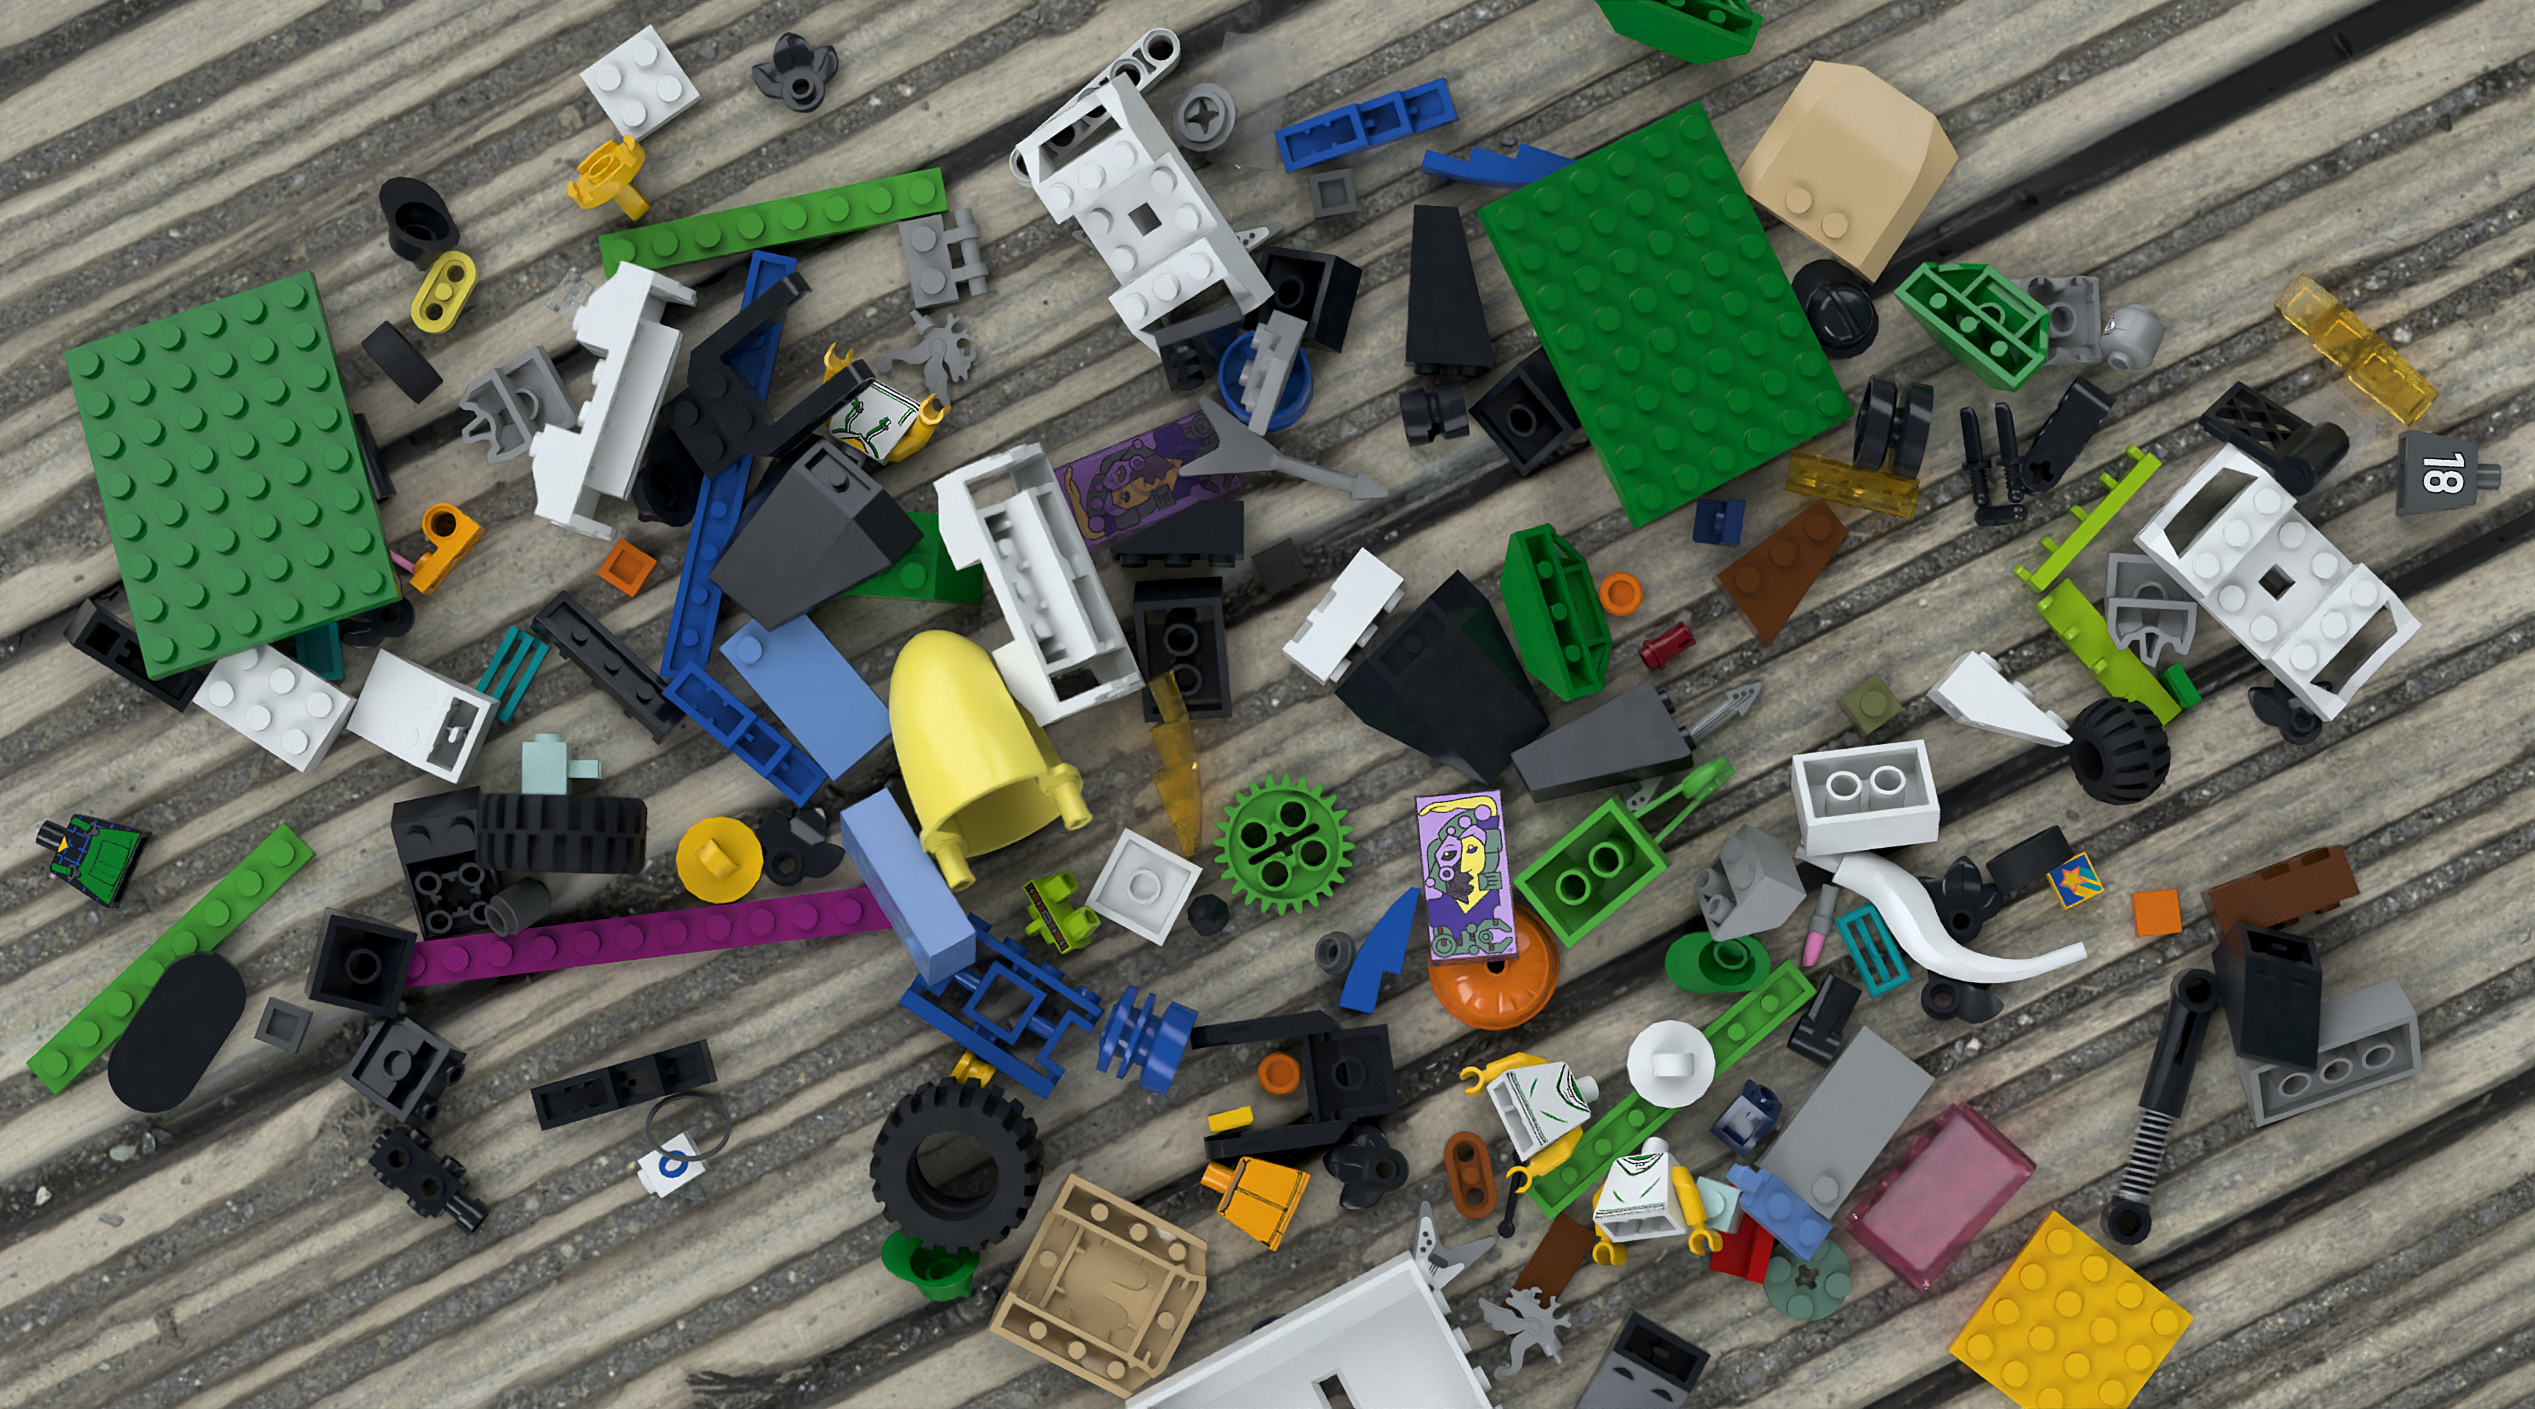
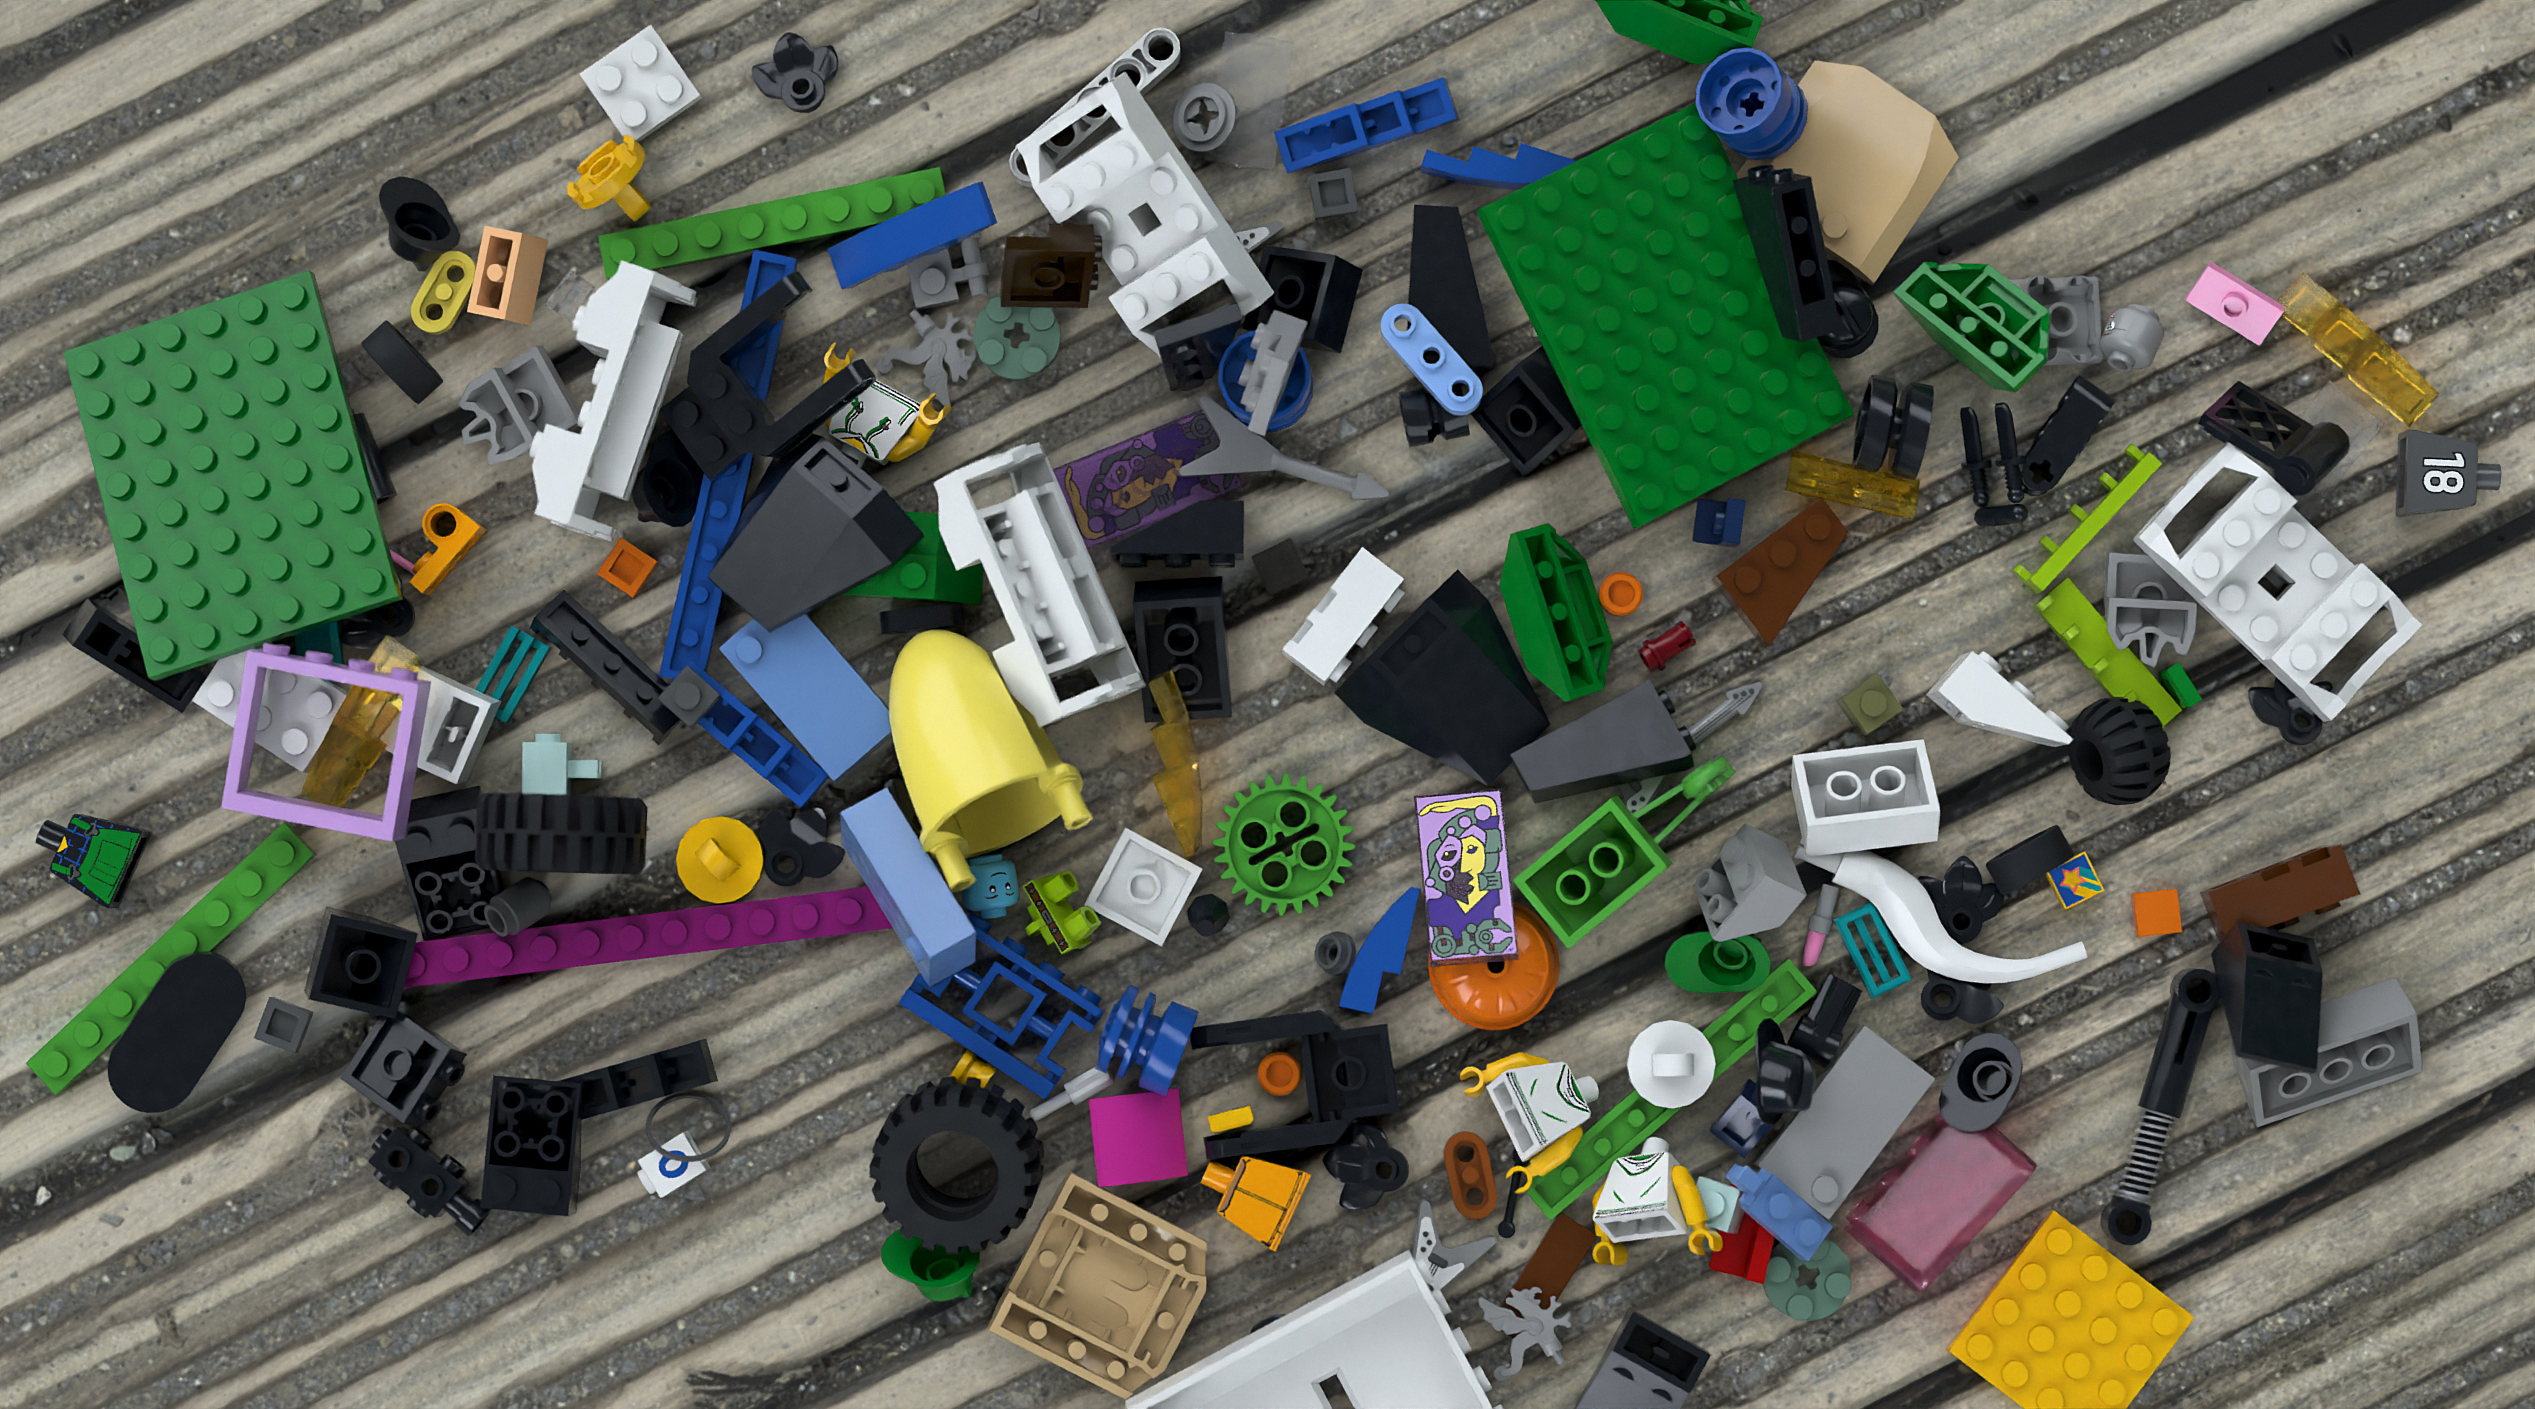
none -> lavender window [221,642,431,842]
none -> clear yellow slope [301,635,425,807]
none -> light nougat brick [467,226,548,325]
none -> black slope [480,1075,582,1216]
none -> dark grey plate [658,666,722,729]
none -> blue slope [827,182,997,290]
none -> black beam [879,603,964,635]
none -> medium azure head [961,853,1020,919]
none -> sand green plate [973,296,1061,381]
none -> dark brown plate [1000,223,1102,308]
none -> white axle [1030,1067,1115,1121]
none -> dark pink slope [1089,1088,1188,1187]
none -> light blue plate [1381,304,1483,415]
none -> blue wheel [1696,48,1808,161]
none -> black slope [1733,164,1841,342]
none -> black piece [1755,1018,1814,1125]
none -> black piece [1939,1033,2023,1133]
none -> bright pink plate [2185,261,2285,346]

